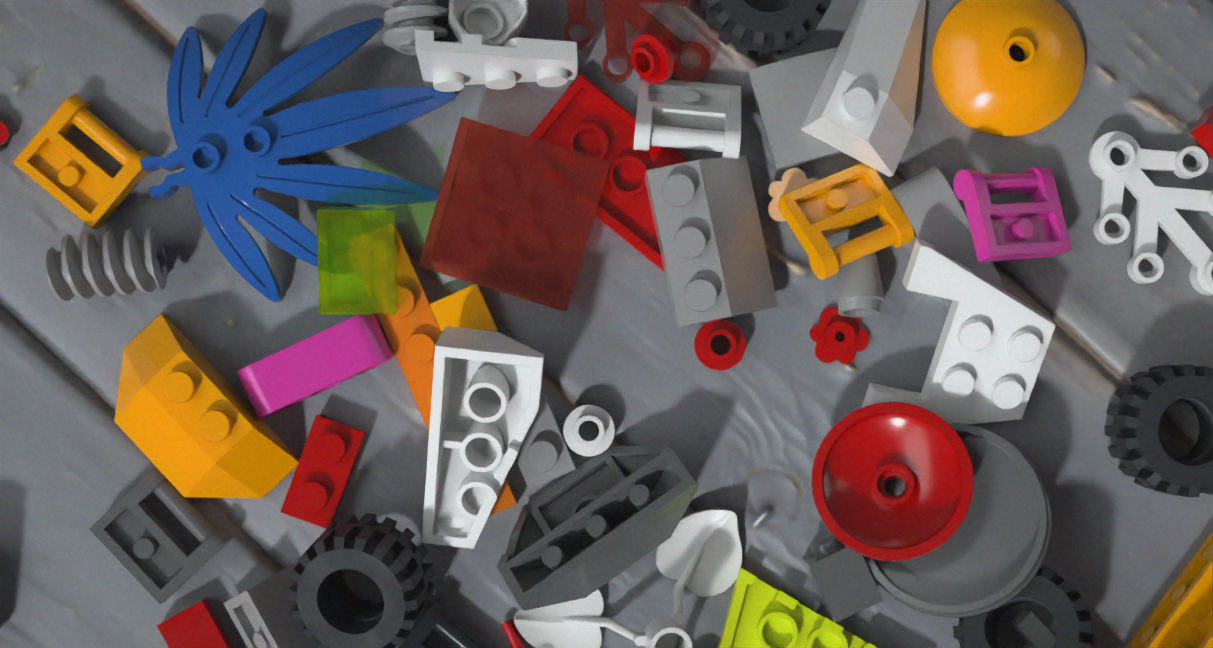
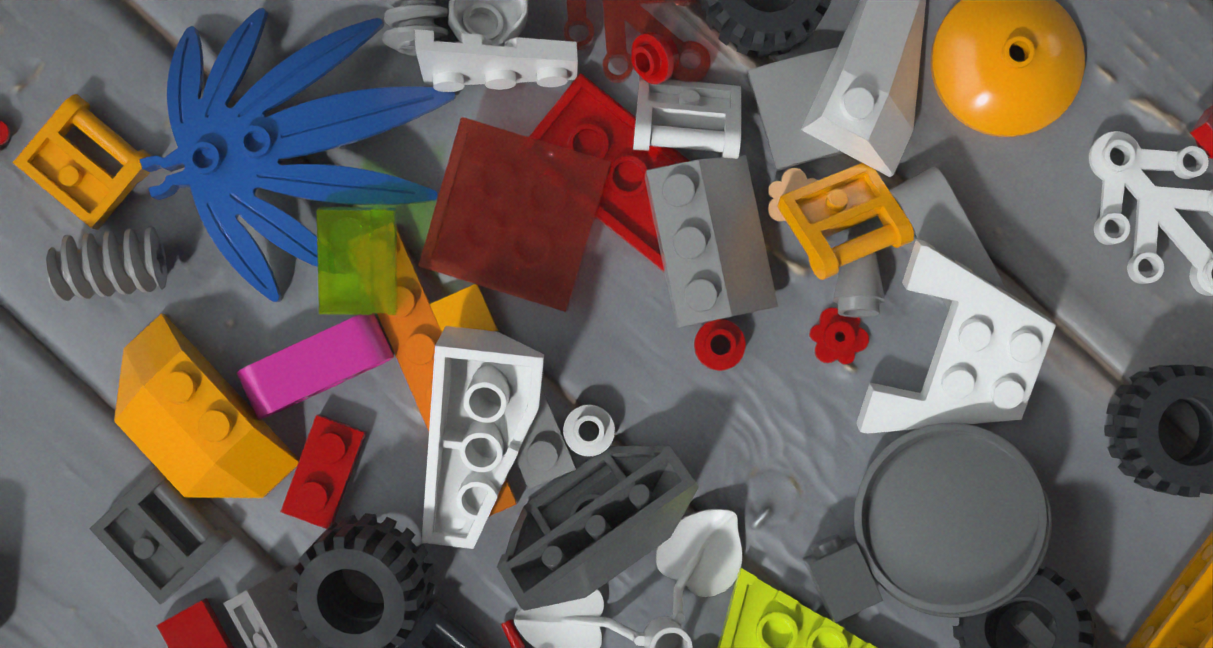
red dish [811,402,974,561] -> none
dark pink plate [953,166,1072,262] -> none

